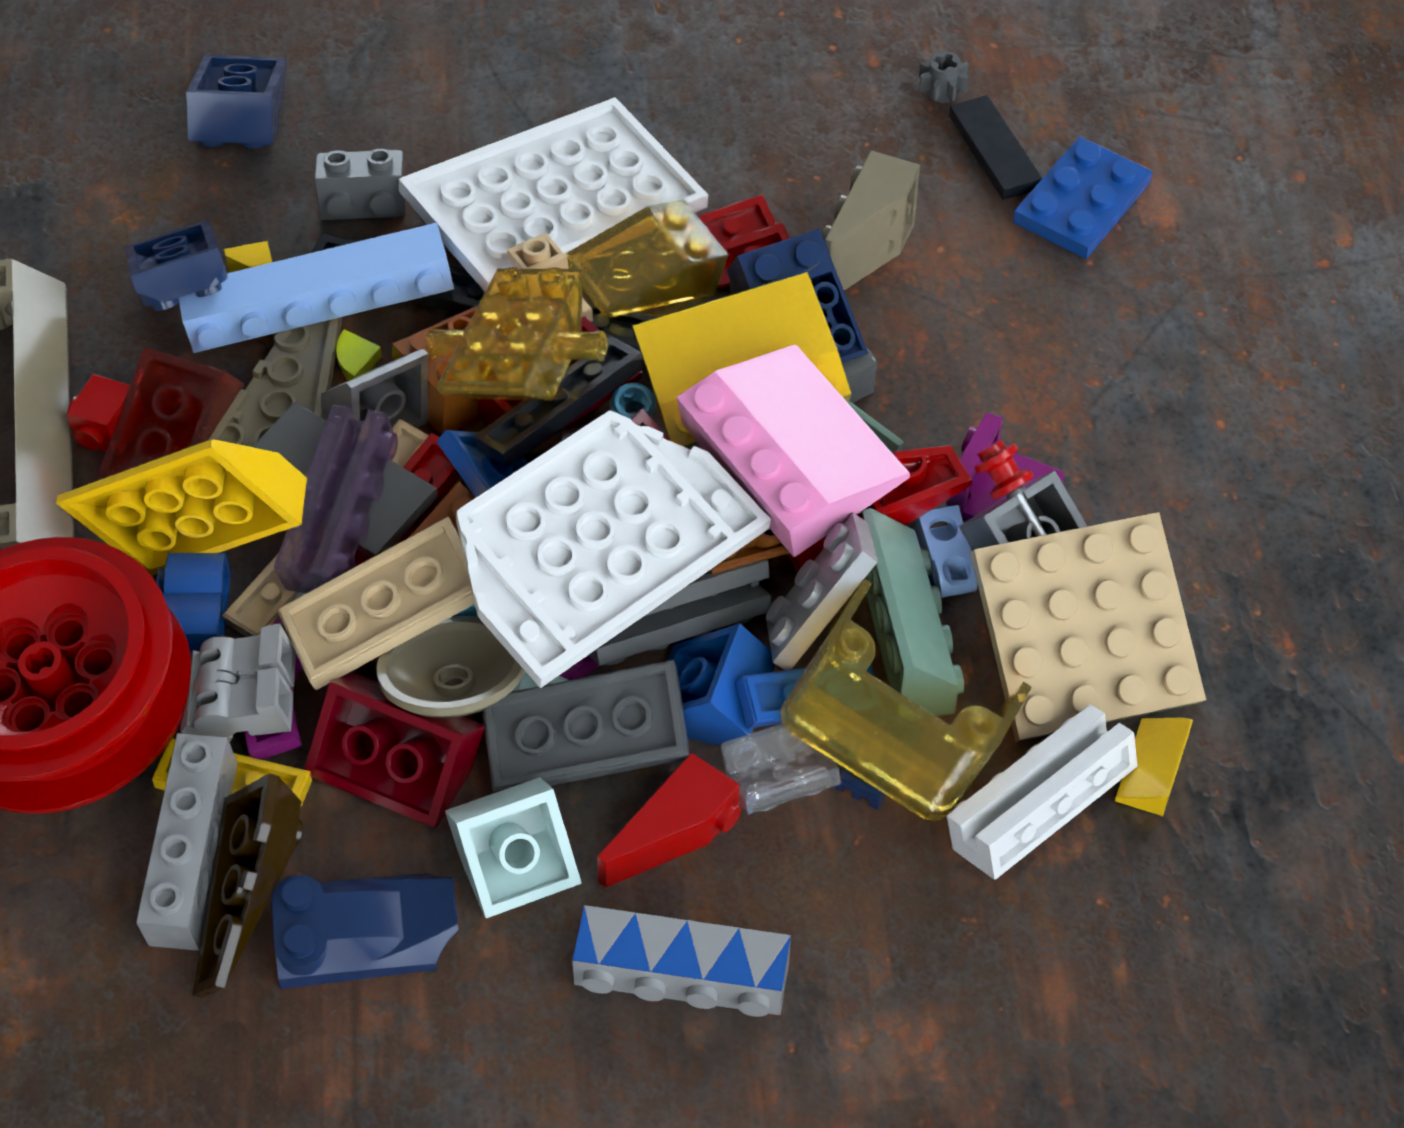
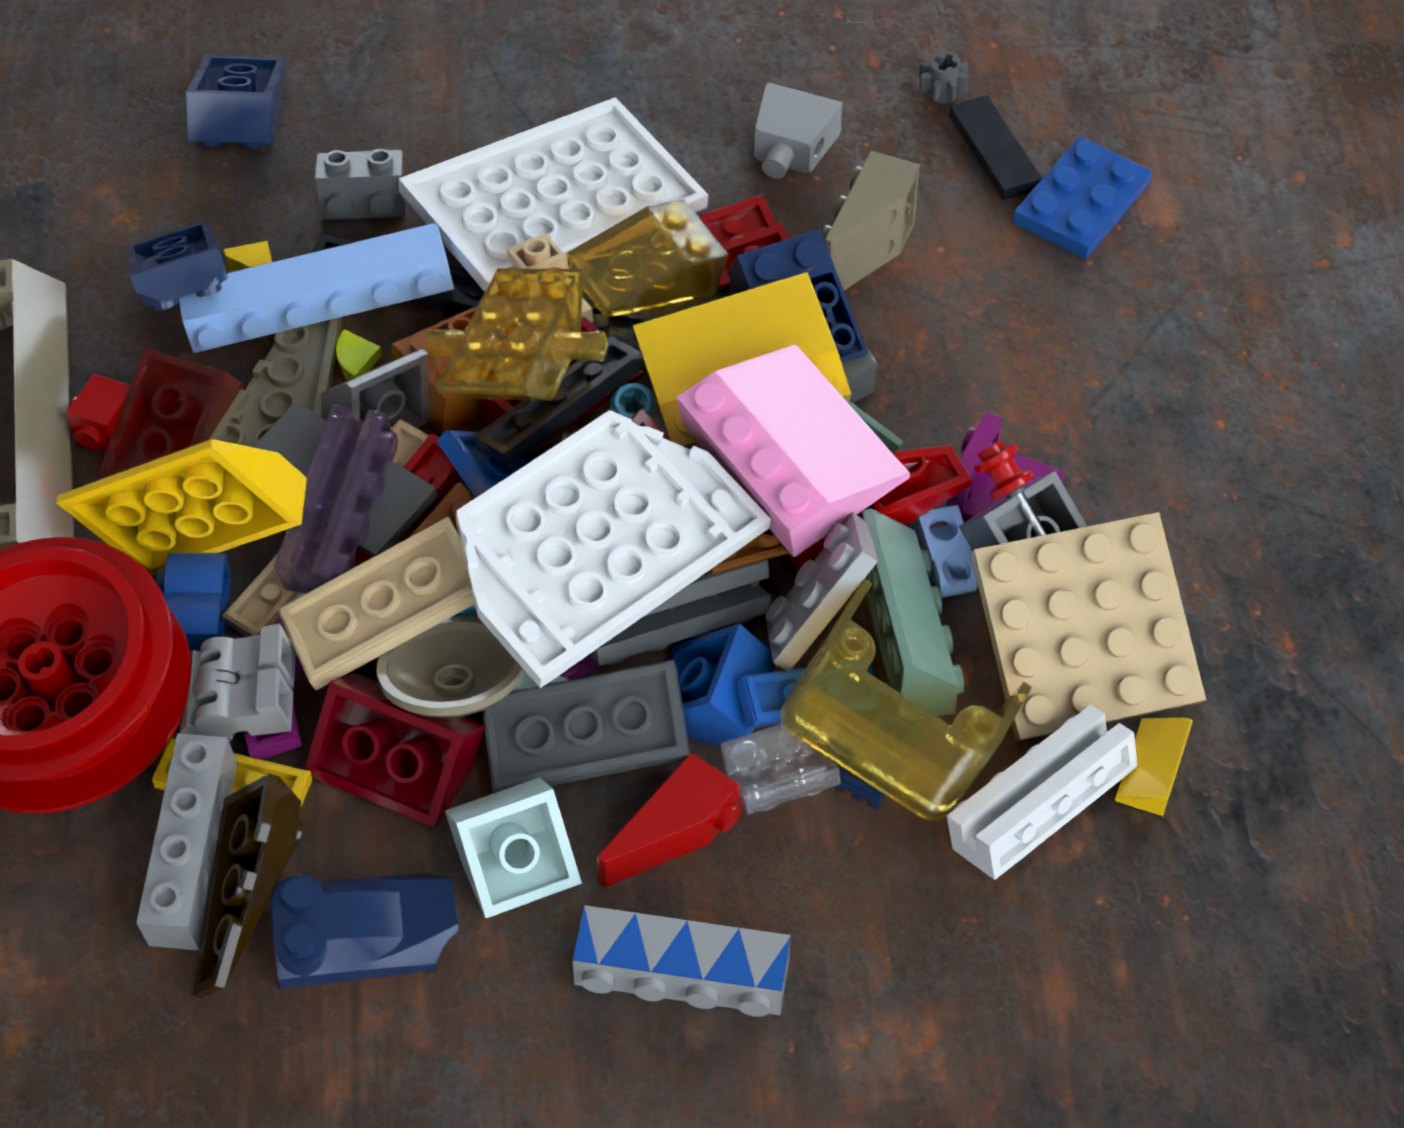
none -> light grey torso [754,82,843,179]

